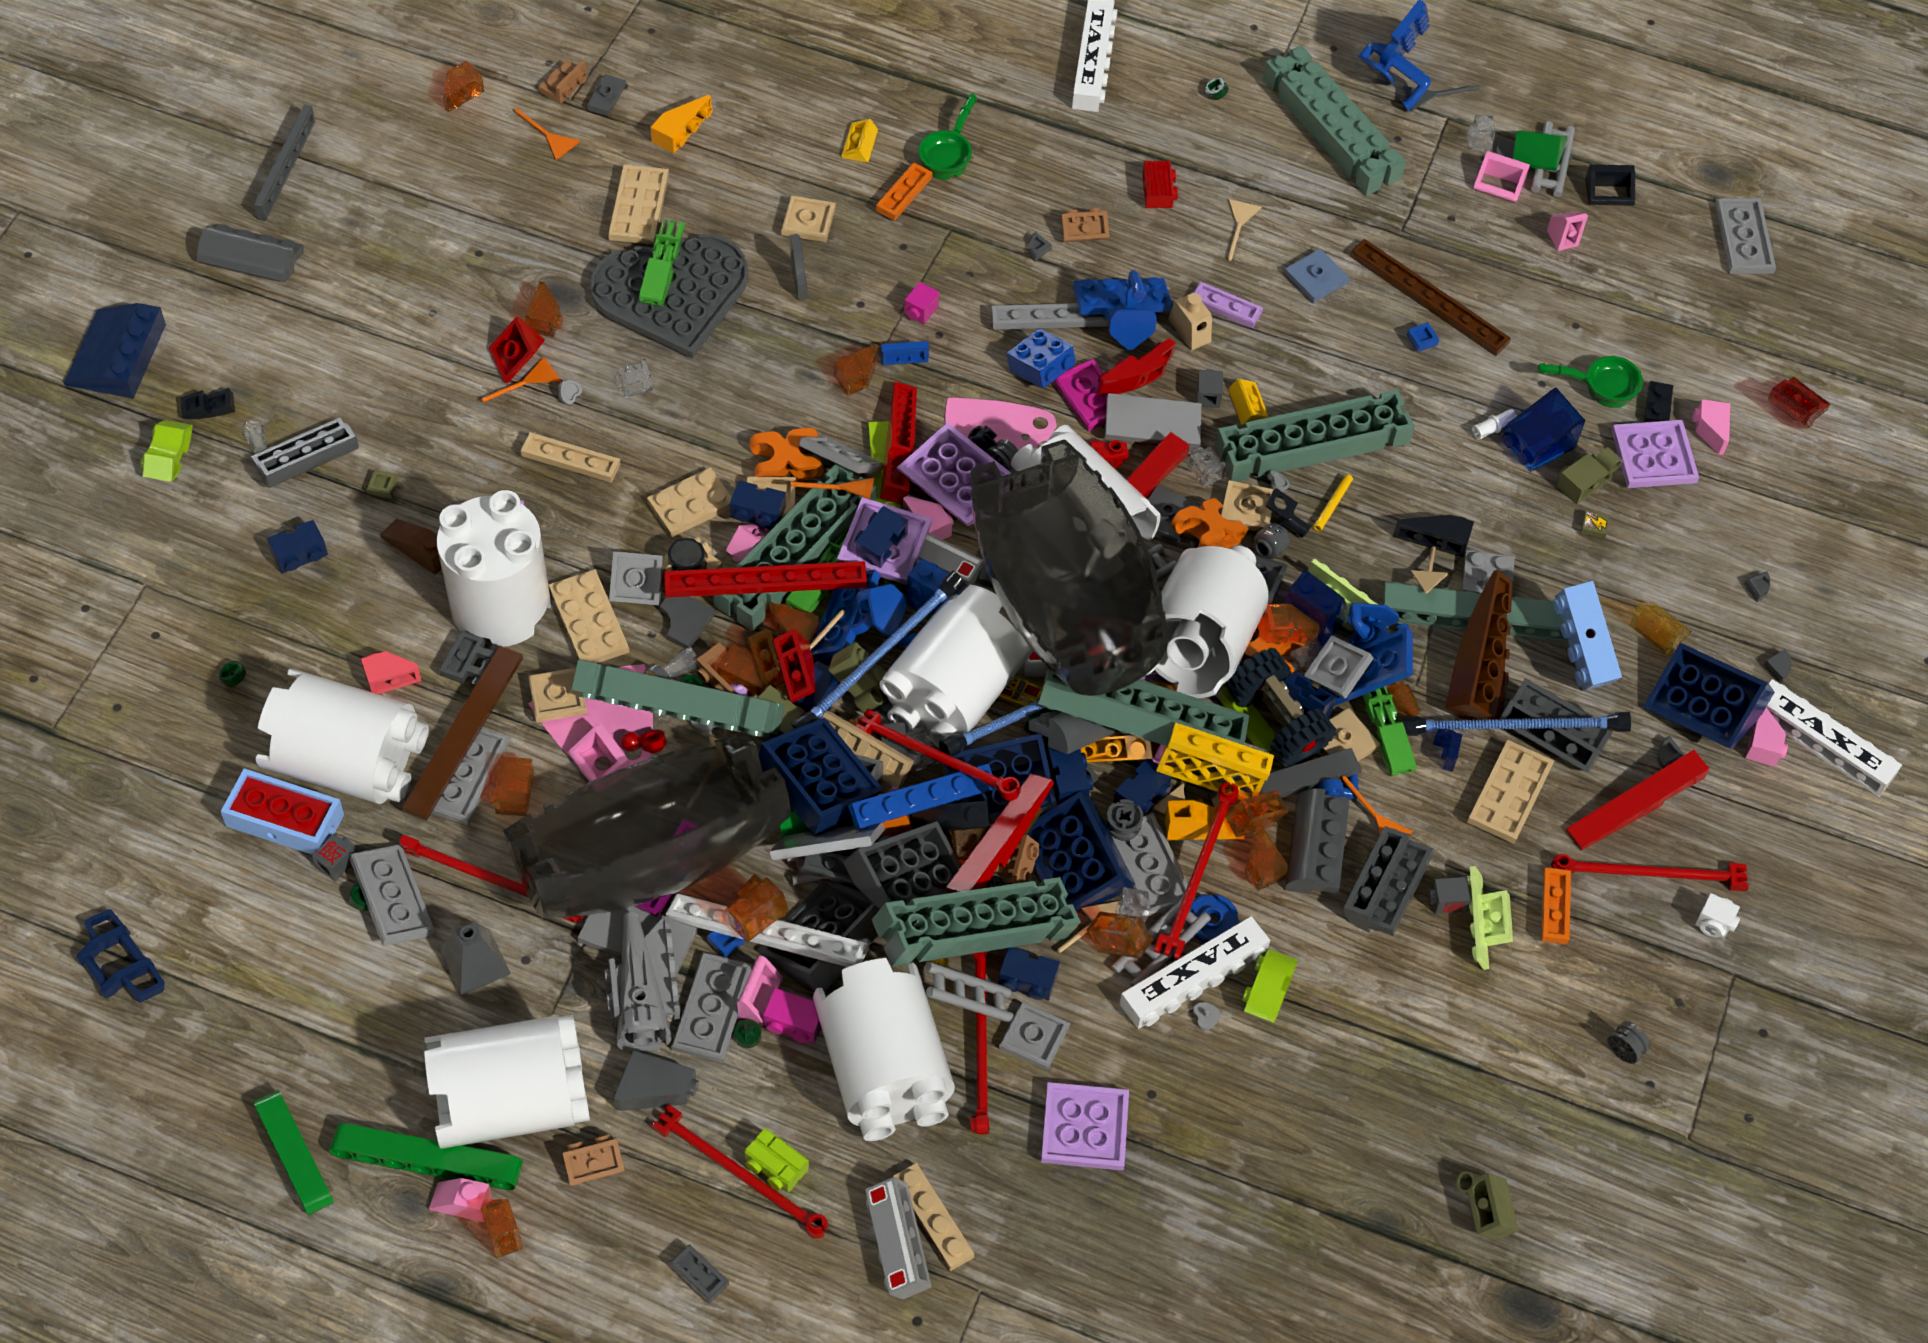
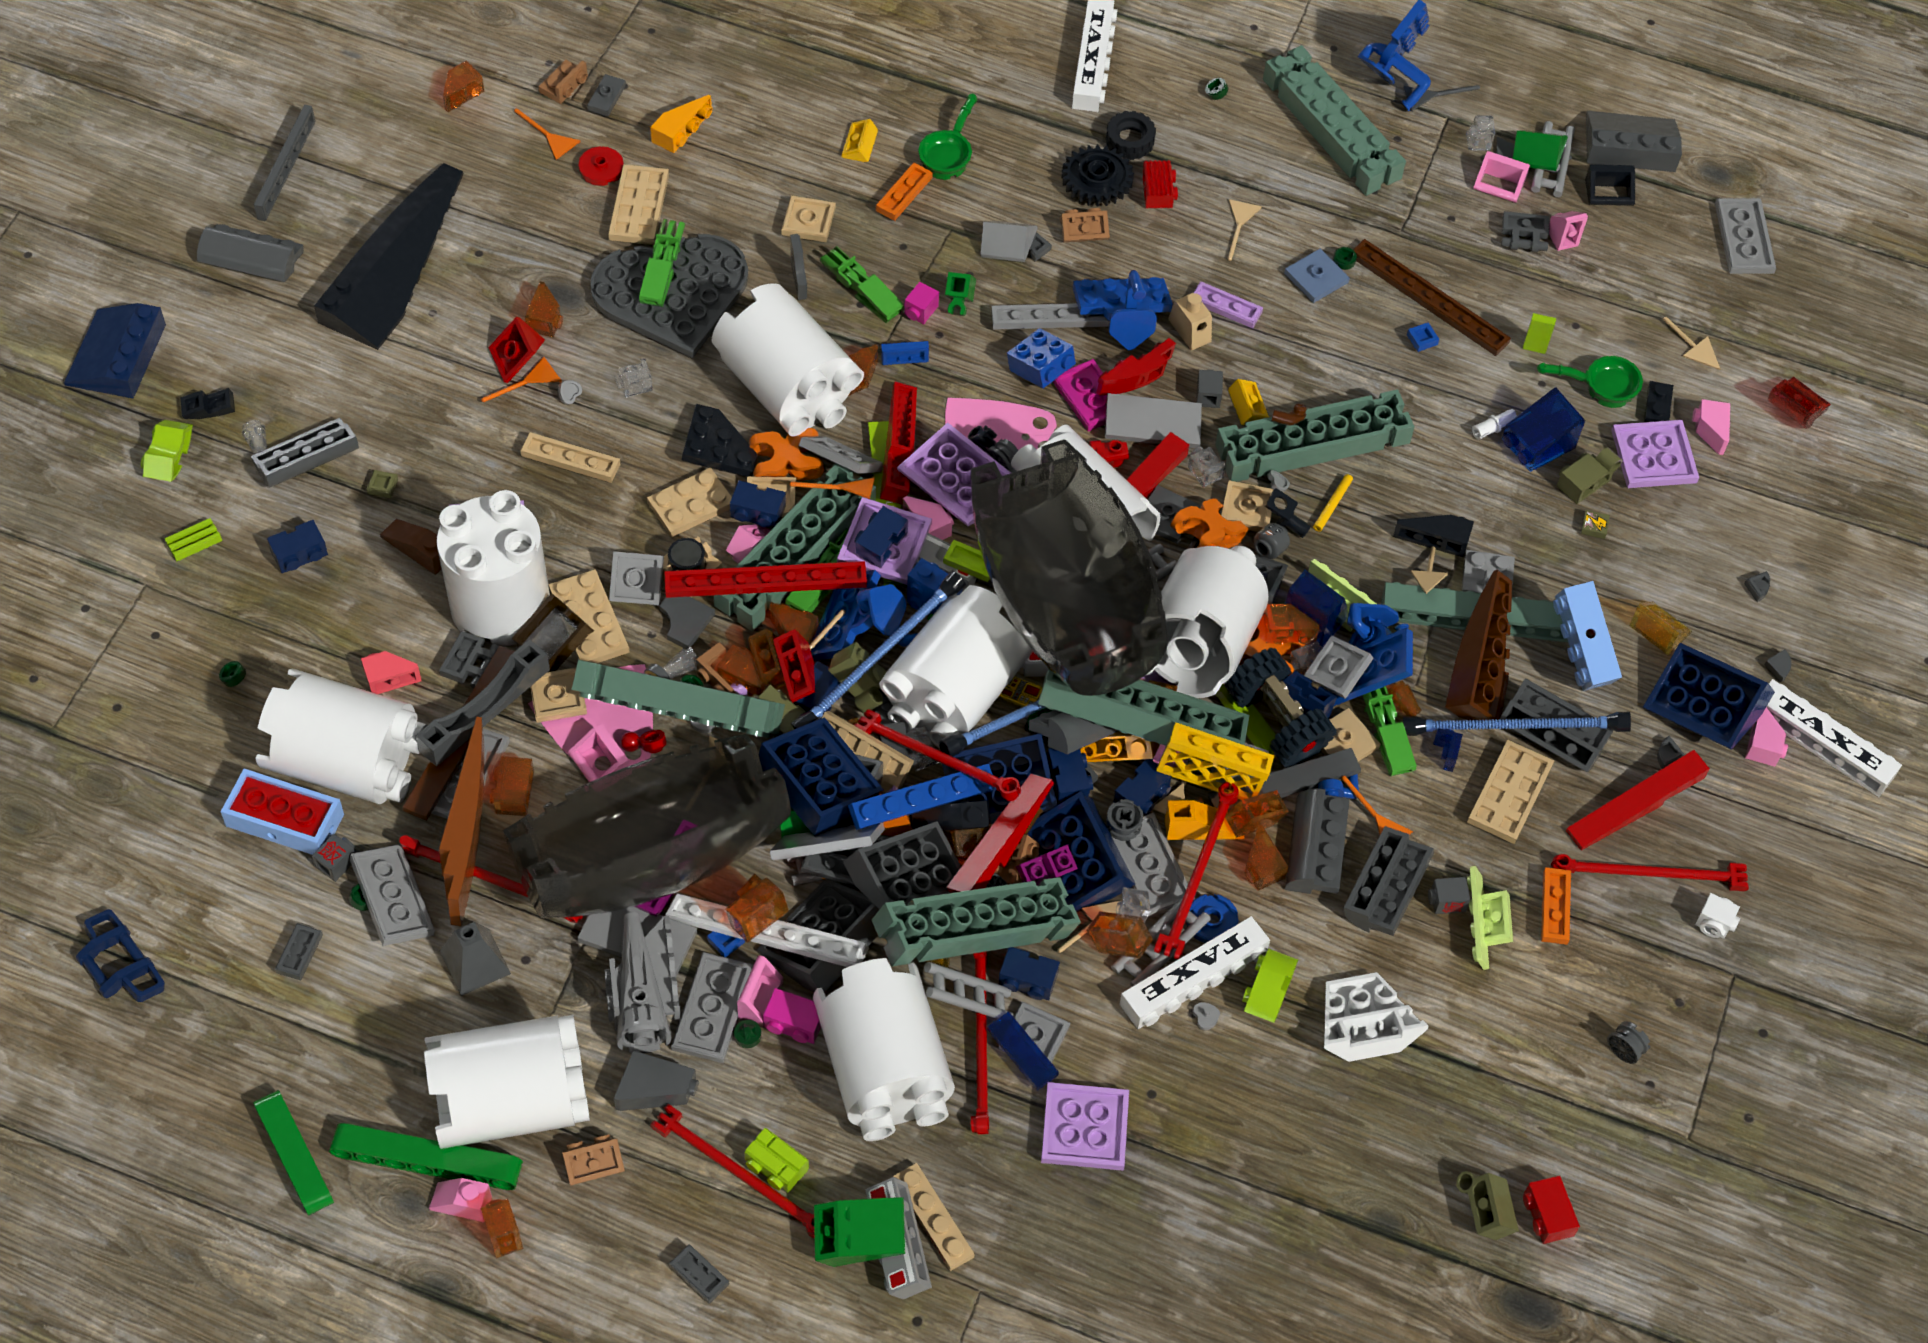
none -> lime tile [165,518,222,561]
none -> dark grey plate [275,923,323,981]
none -> black wedge [314,163,463,350]
none -> dark grey arch [415,639,550,767]
none -> dark orange slope [439,717,485,927]
none -> window [511,594,595,672]
none -> red plate [578,146,624,186]
none -> black plate [681,404,758,477]
none -> white brick [712,284,864,437]
none -> green slope [814,1197,905,1267]
none -> bright green arm [820,246,904,323]
none -> lime tile [943,540,999,582]
none -> green brick [945,272,976,316]
none -> light grey slope [981,221,1038,262]
none -> clear blue tile [987,1011,1059,1091]
none -> magenta slope [1016,845,1078,886]
none -> black gear [1061,144,1134,207]
none -> black tyre [1106,111,1156,160]
none -> reddish brown arm [1271,404,1307,426]
none -> white wedge [1324,972,1428,1062]
none -> dark green tile [1333,247,1357,270]
none -> dark grey plate [1501,211,1549,252]
none -> lime tile [1523,313,1556,354]
none -> red brick [1523,1176,1580,1244]
none -> dark grey slope [1586,111,1682,172]
none -> tan piece [1663,317,1720,370]

